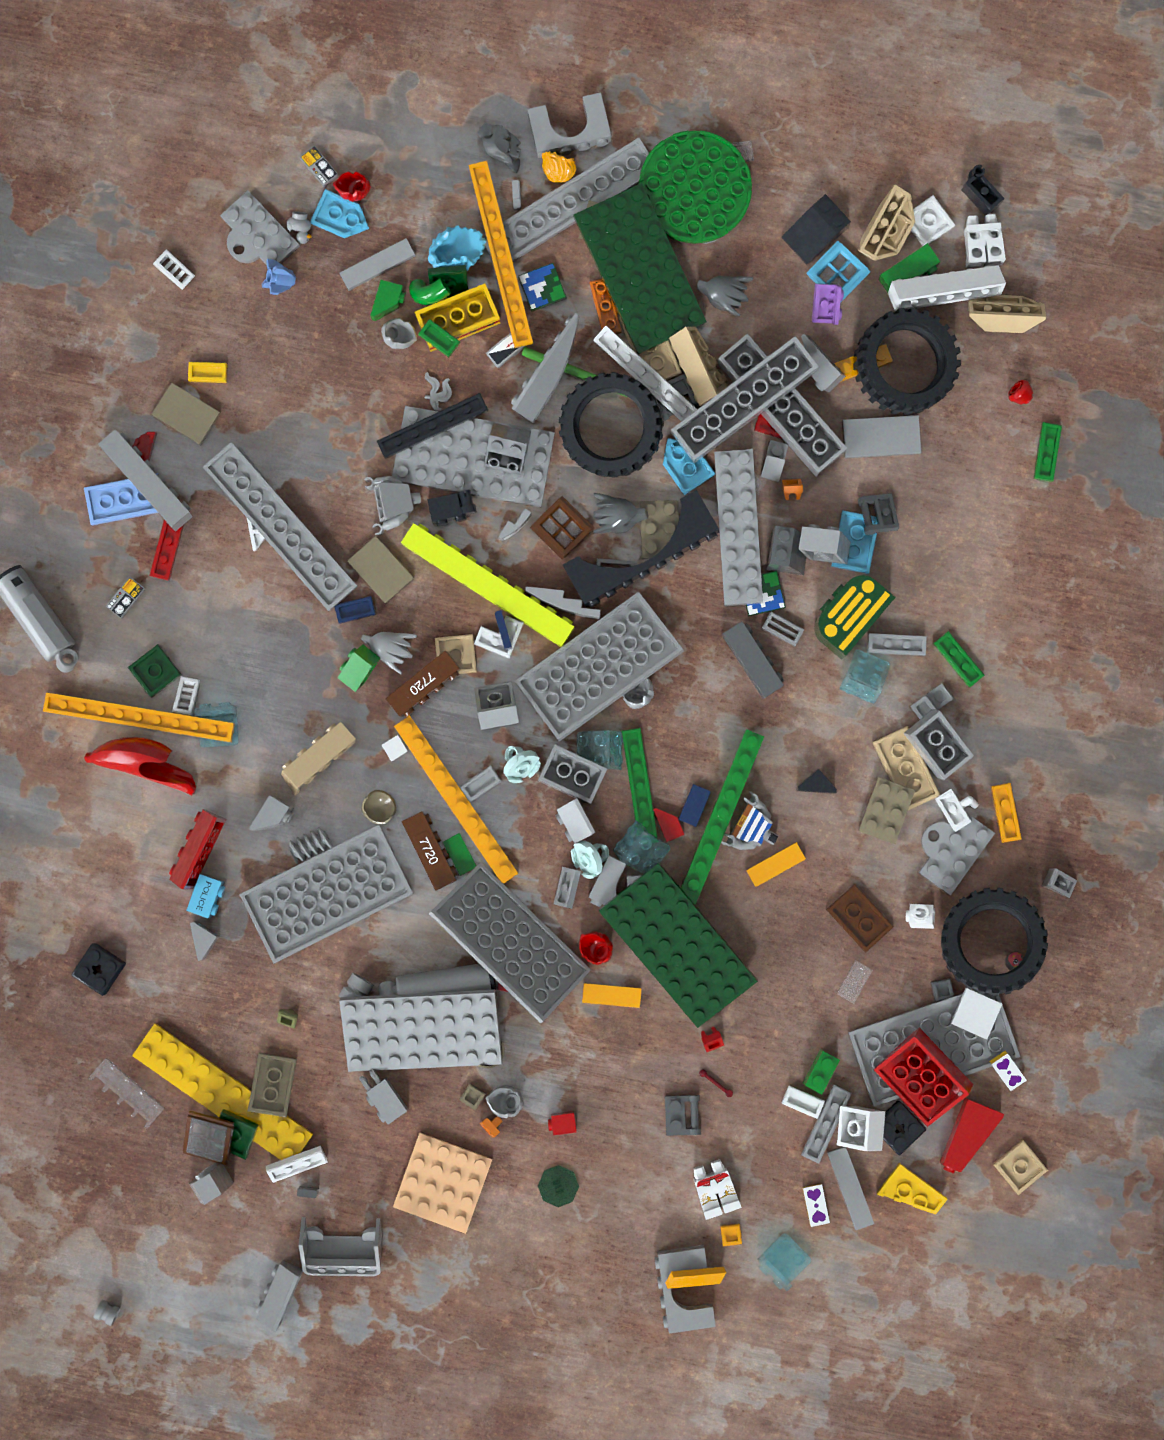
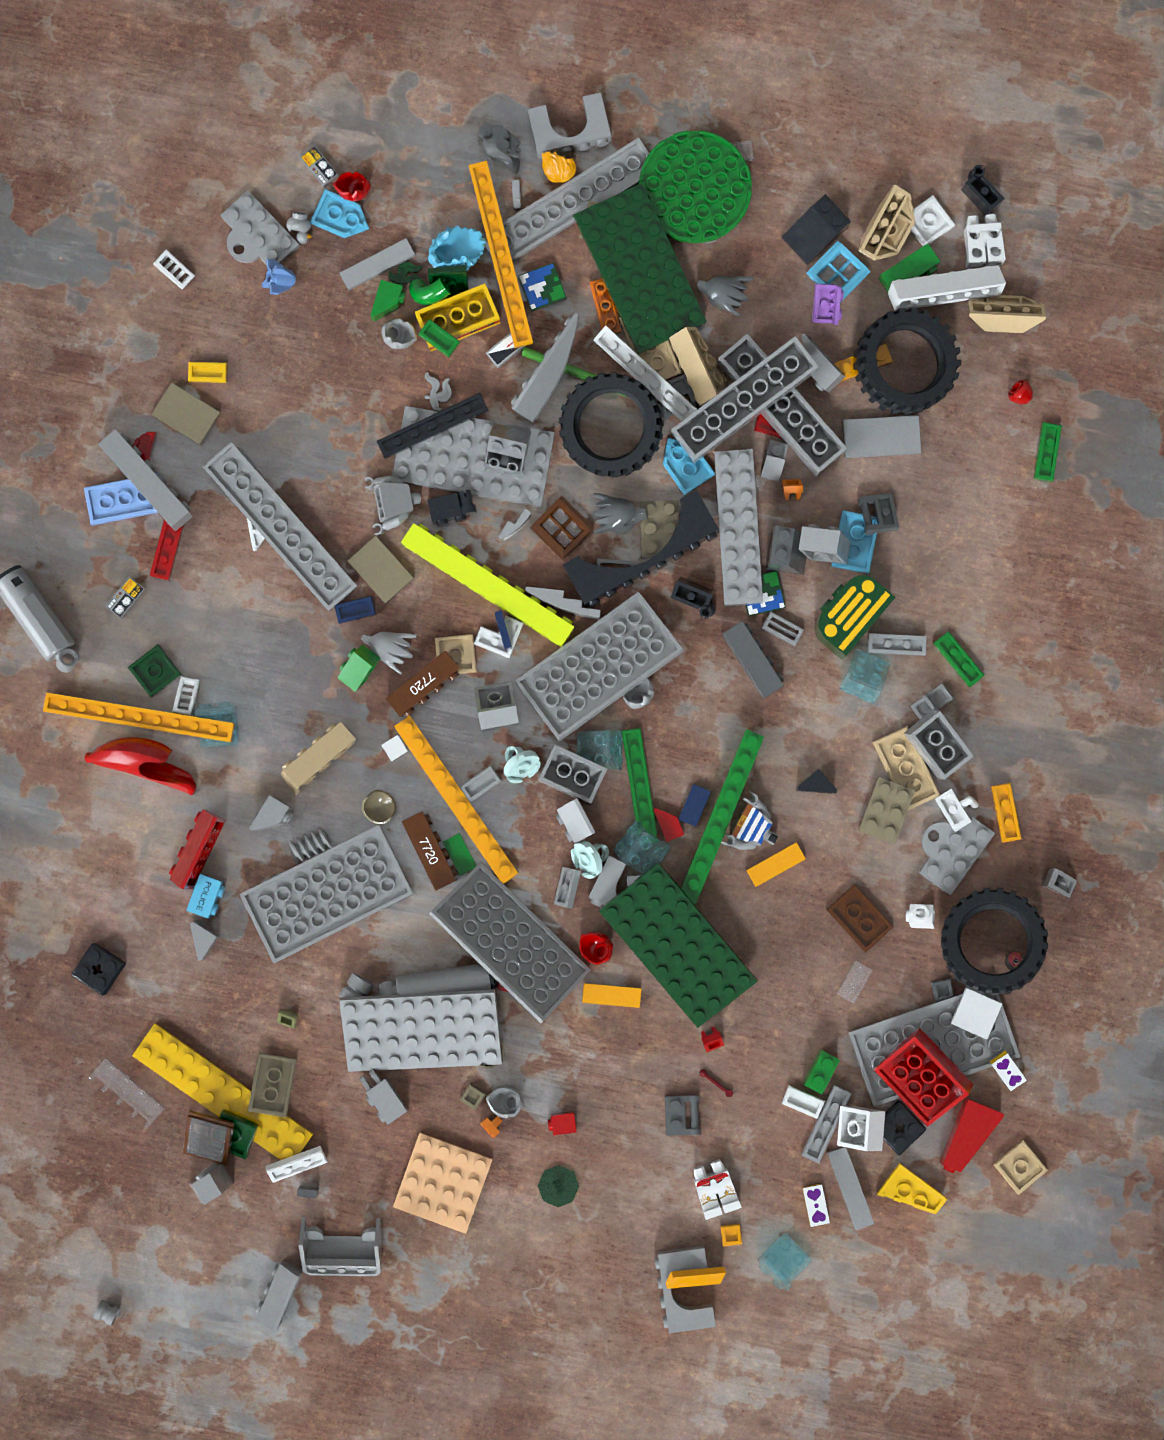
none -> dark green piece [388,262,422,288]
none -> black hinge [670,577,716,619]

